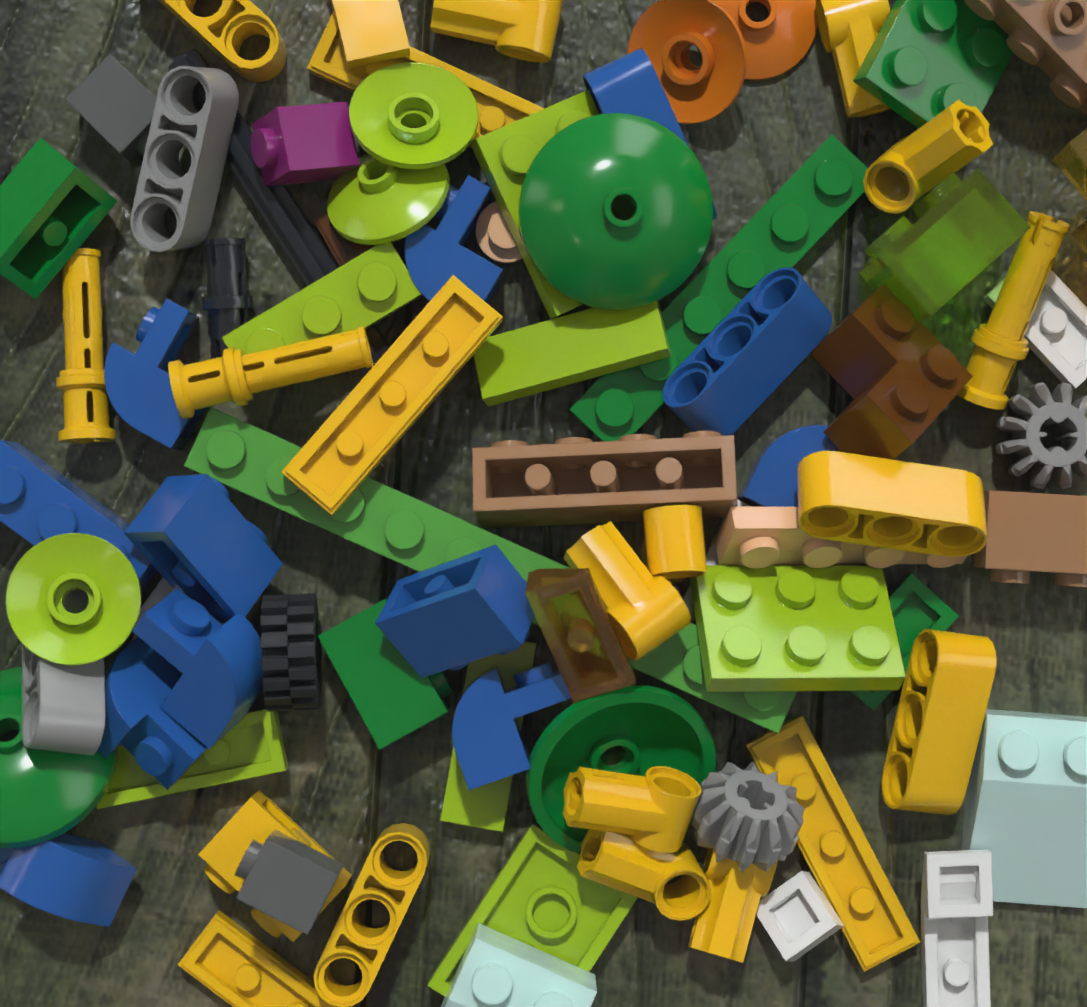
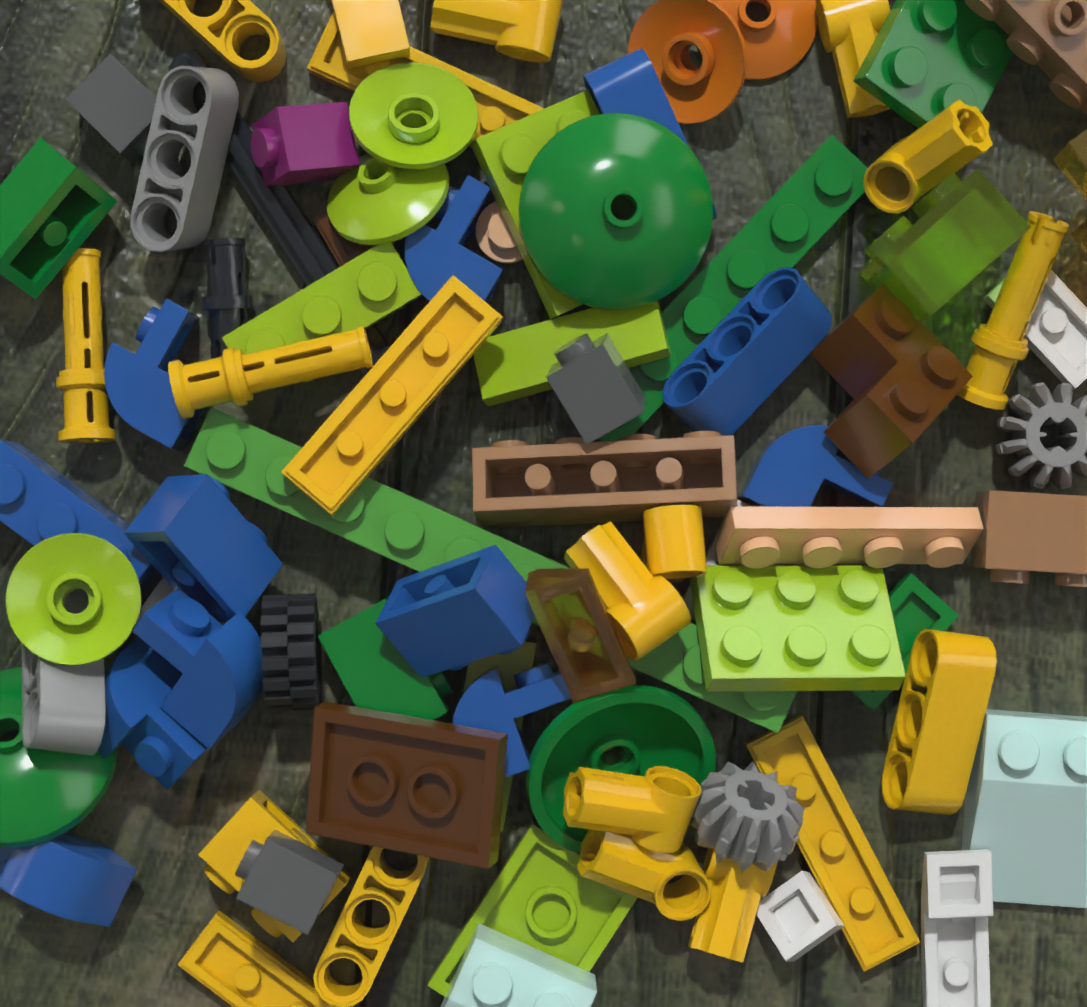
lime plate [97,708,289,809] -> none
yellow beam [797,451,988,557] -> none
none -> reddish brown plate [306,702,508,869]
none -> dark grey brick [546,333,647,445]

